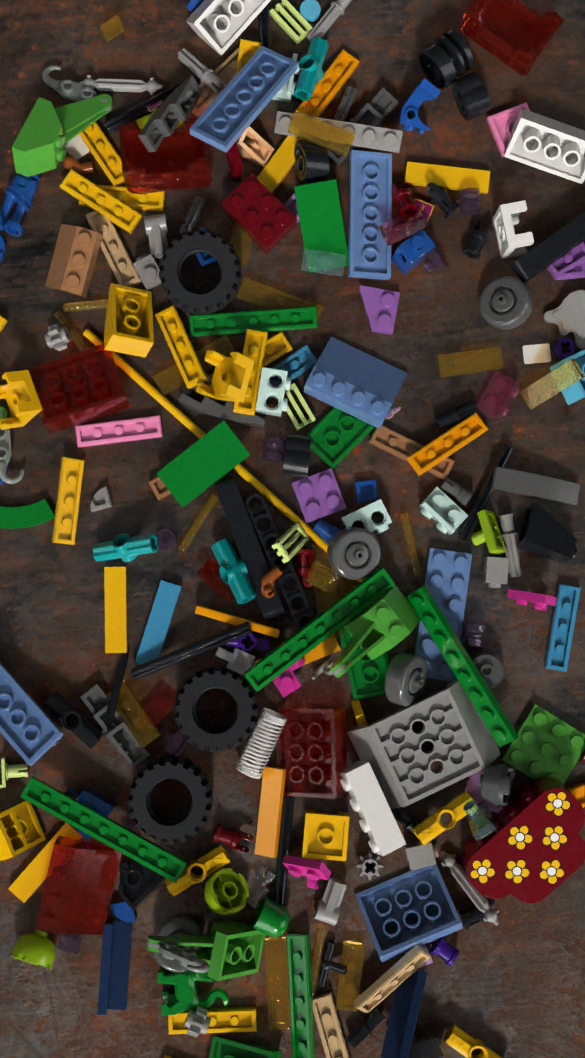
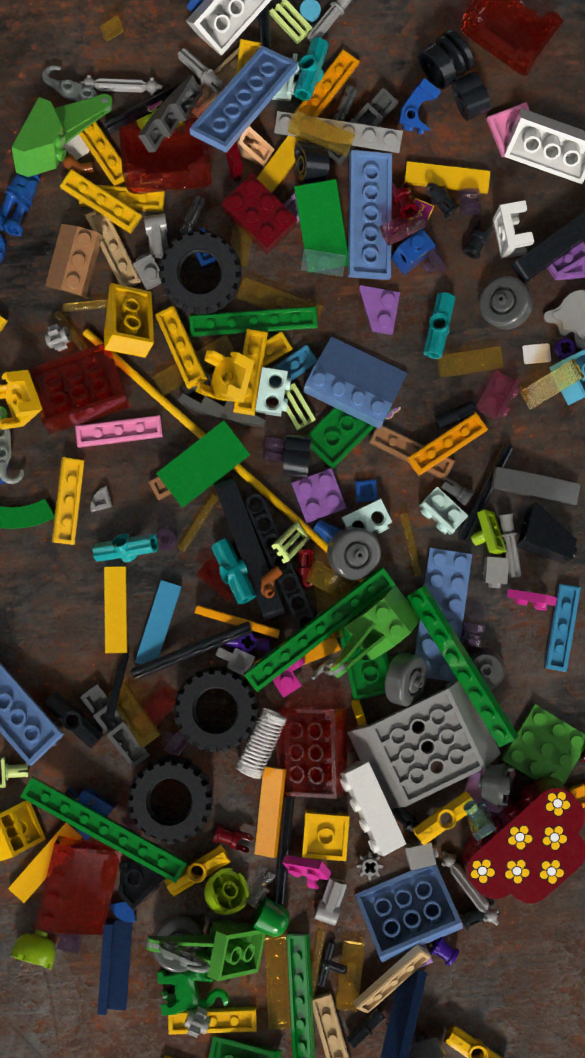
none -> teal piece [424,292,456,359]

